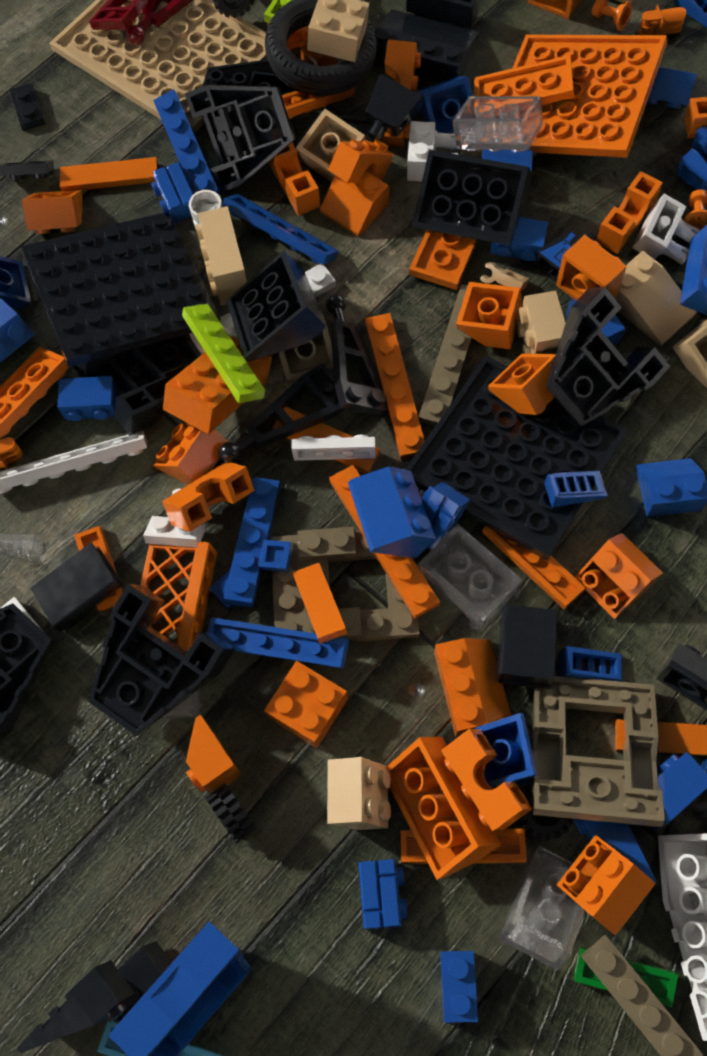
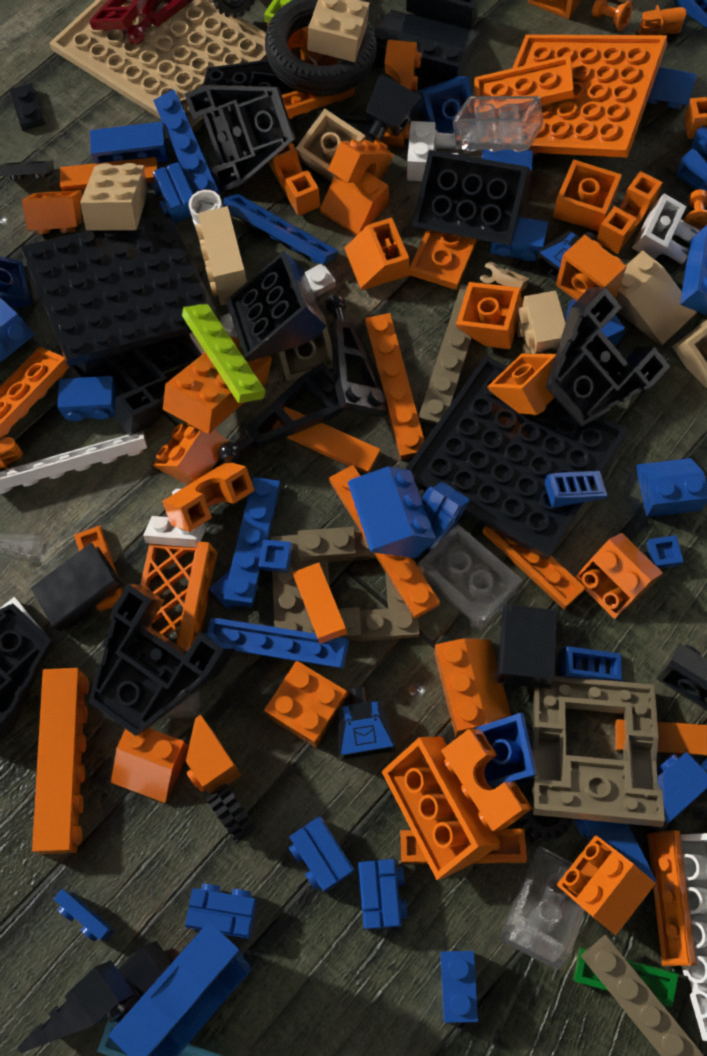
white plate [292,435,376,461] -> none
tan brick [327,757,391,830] -> none
none -> orange brick [32,668,89,854]
none -> blue plate [53,889,116,942]
none -> tan brick [80,163,148,230]
none -> blue brick [90,122,168,163]
none -> orange slope [111,728,189,804]
none -> blue brick [185,883,258,939]
none -> blue brick [288,816,355,893]
none -> torso [338,687,396,760]
none -> orange slope [344,218,409,291]
none -> orange brick [553,159,622,232]
none -> blue plate [646,535,684,569]
none -> orange tile [647,830,697,966]

